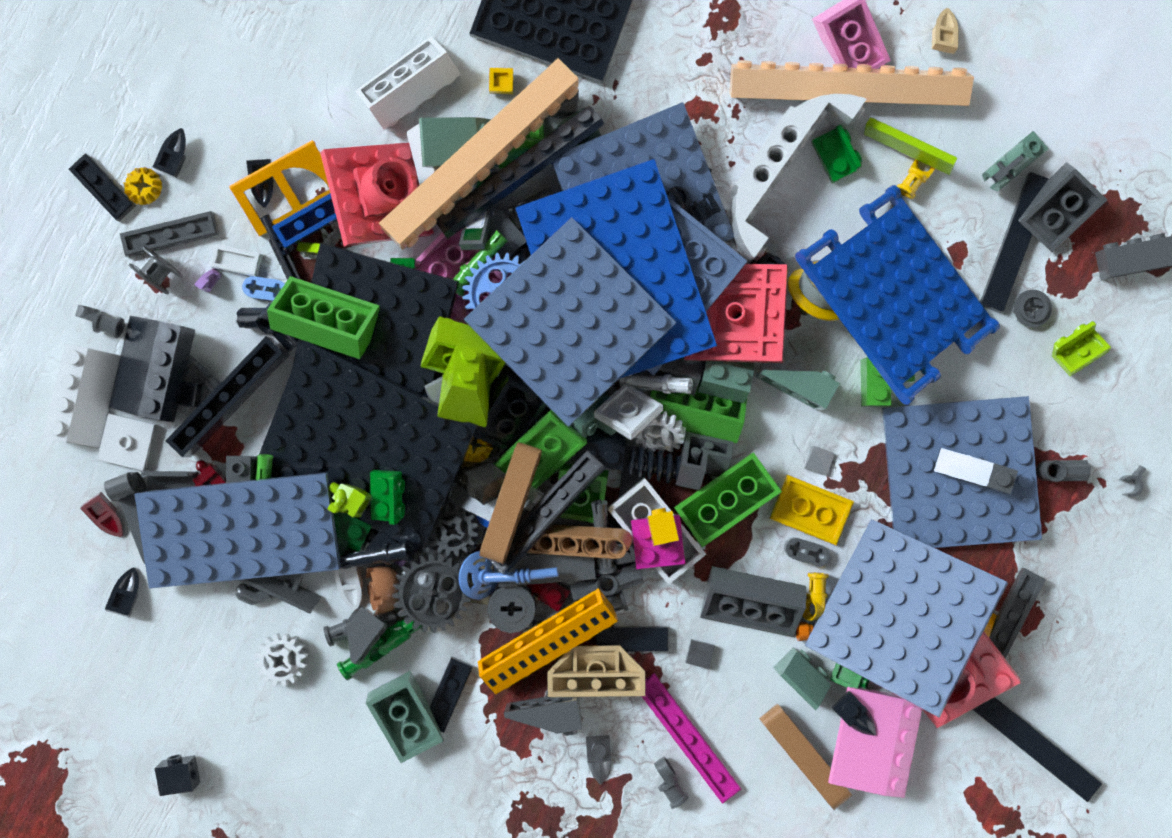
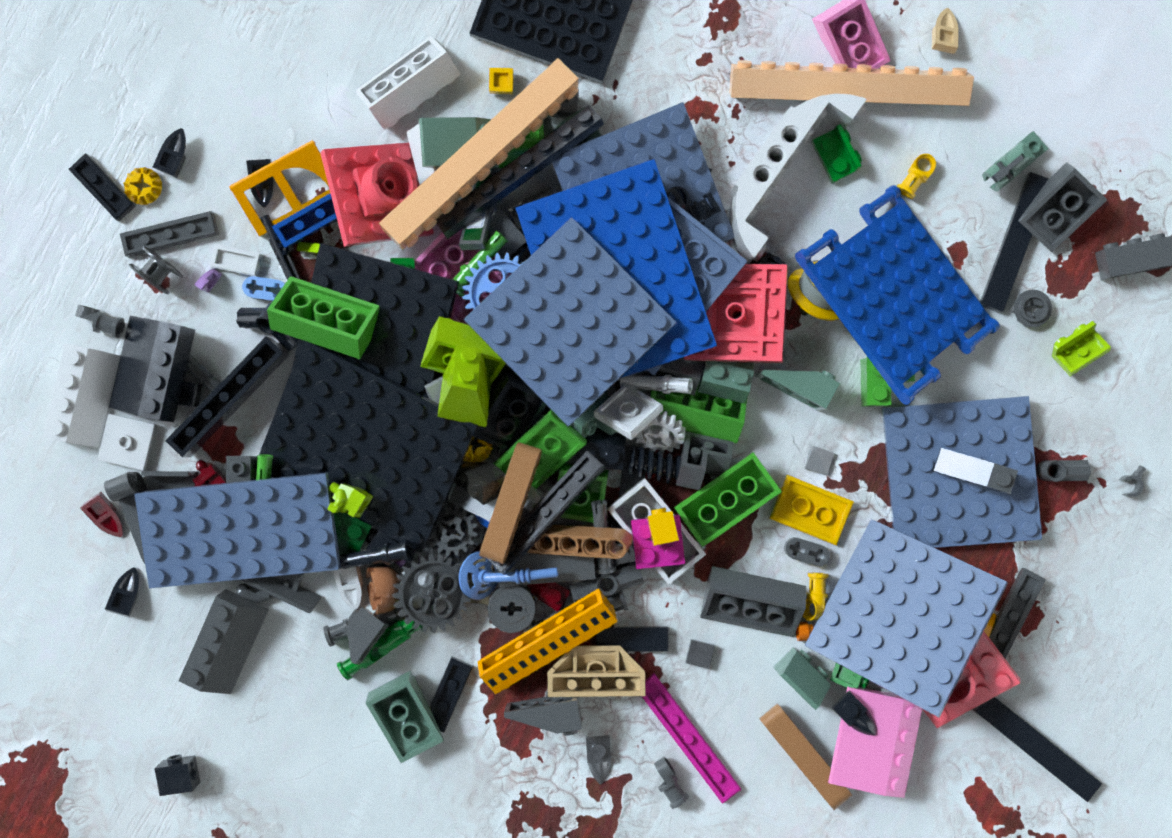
white gear [254,633,308,686] -> none
green bracket [370,470,405,525] -> none
lime tile [864,117,957,175] -> none
none -> dark grey slope [179,589,269,694]

